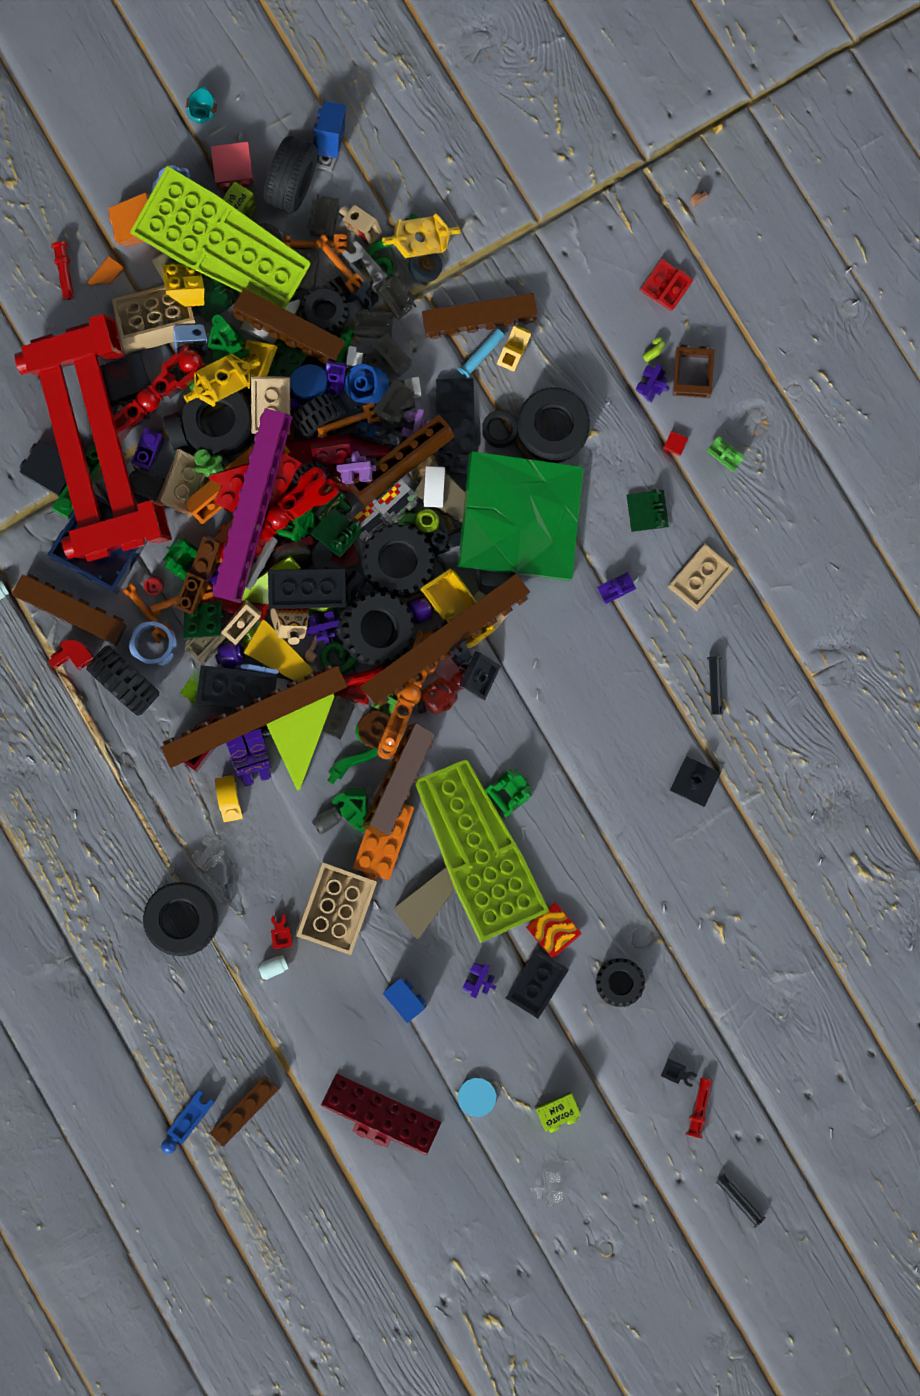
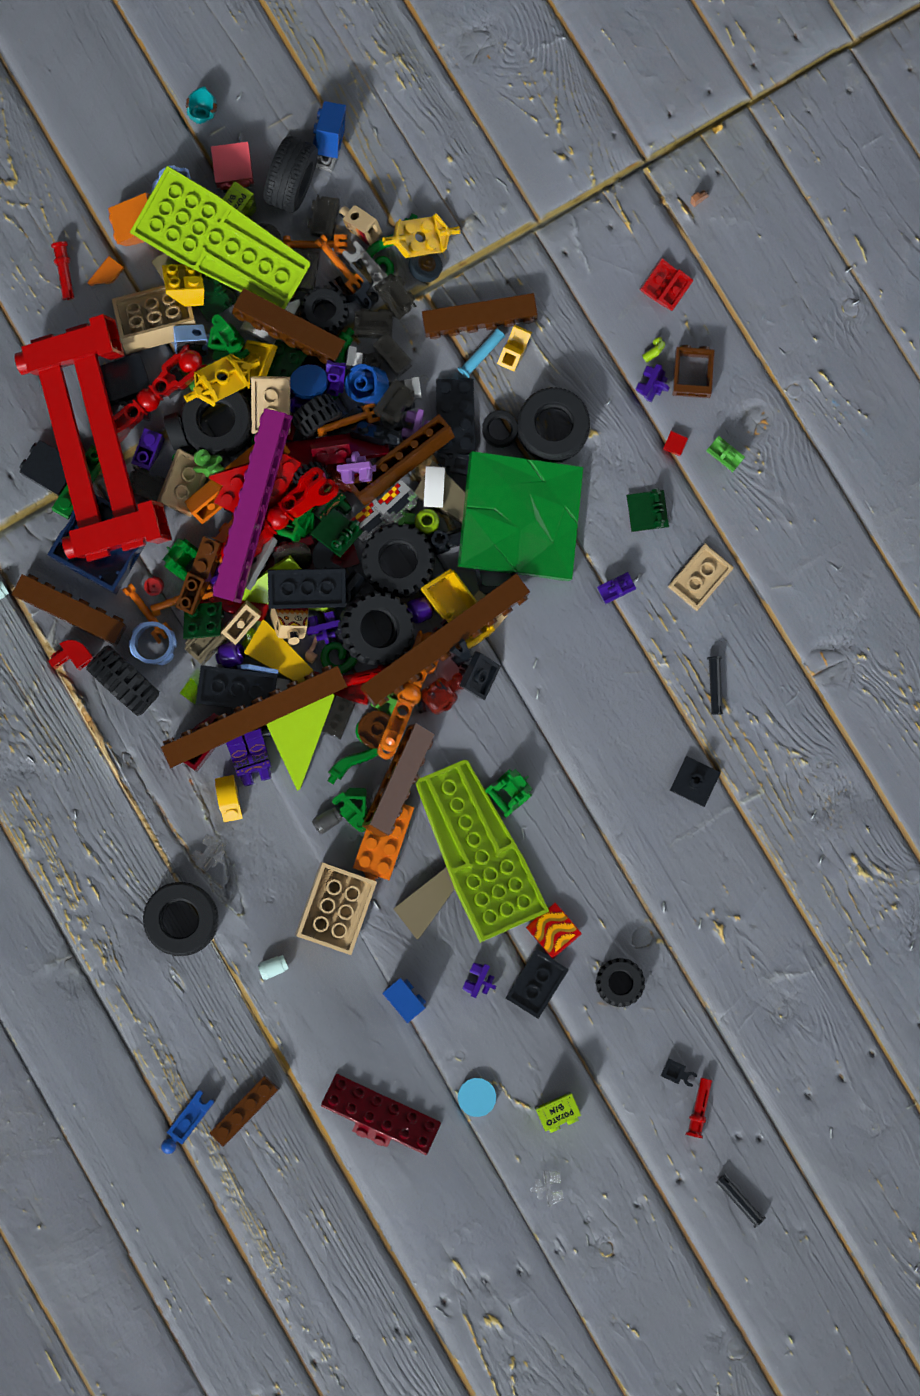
red plate [270,914,293,949] -> none

